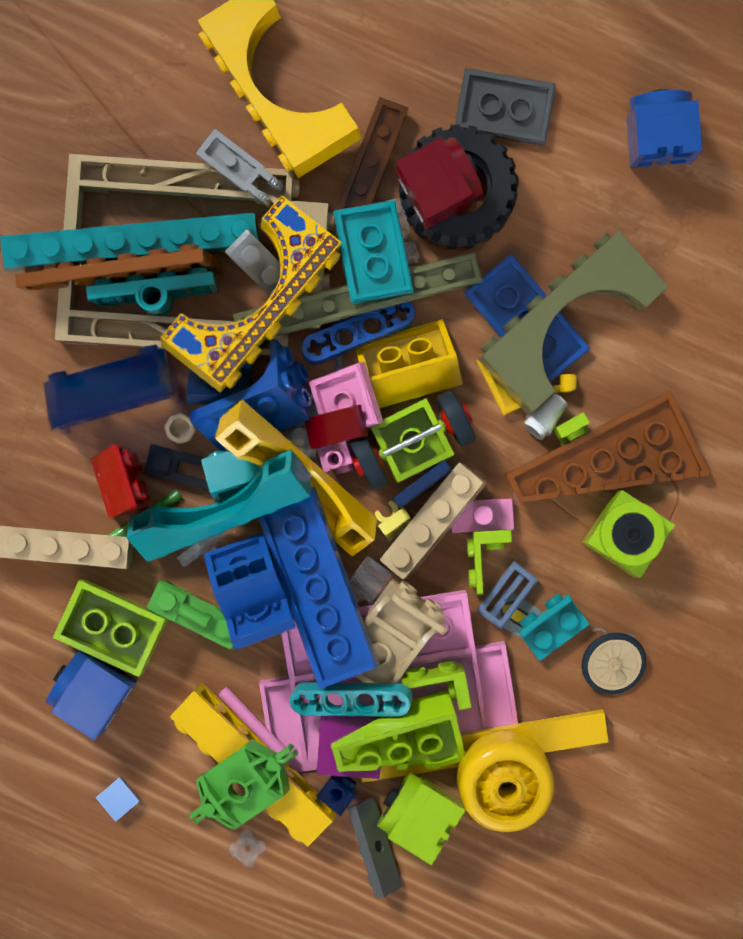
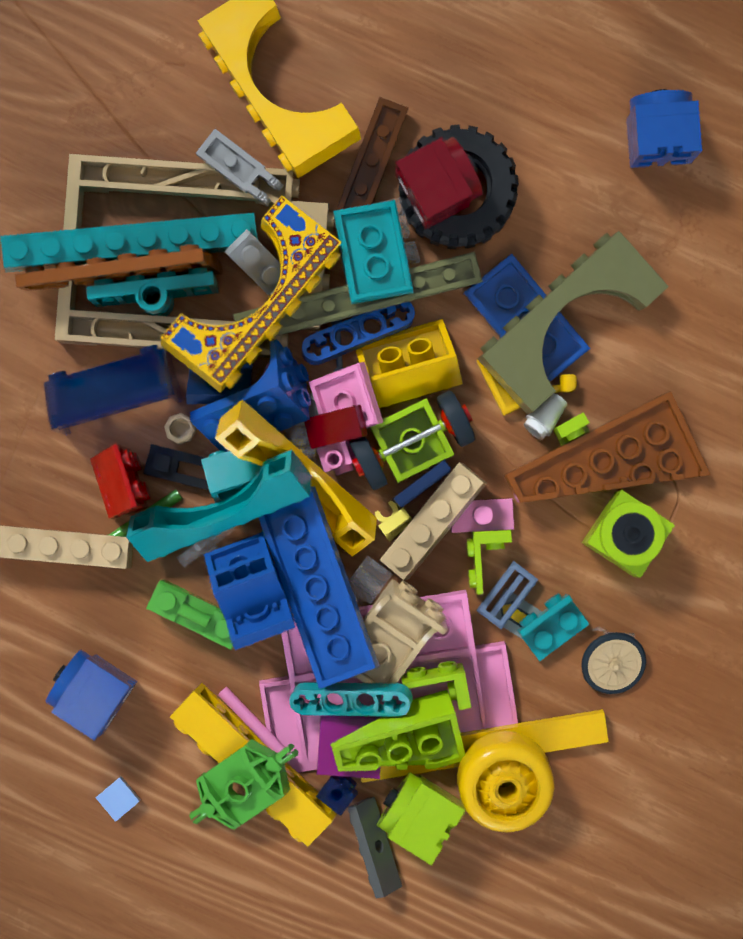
lime brick [53,579,169,677] -> none
clear plate [228,829,266,867] -> none
dark grey tile [455,68,556,146] -> none

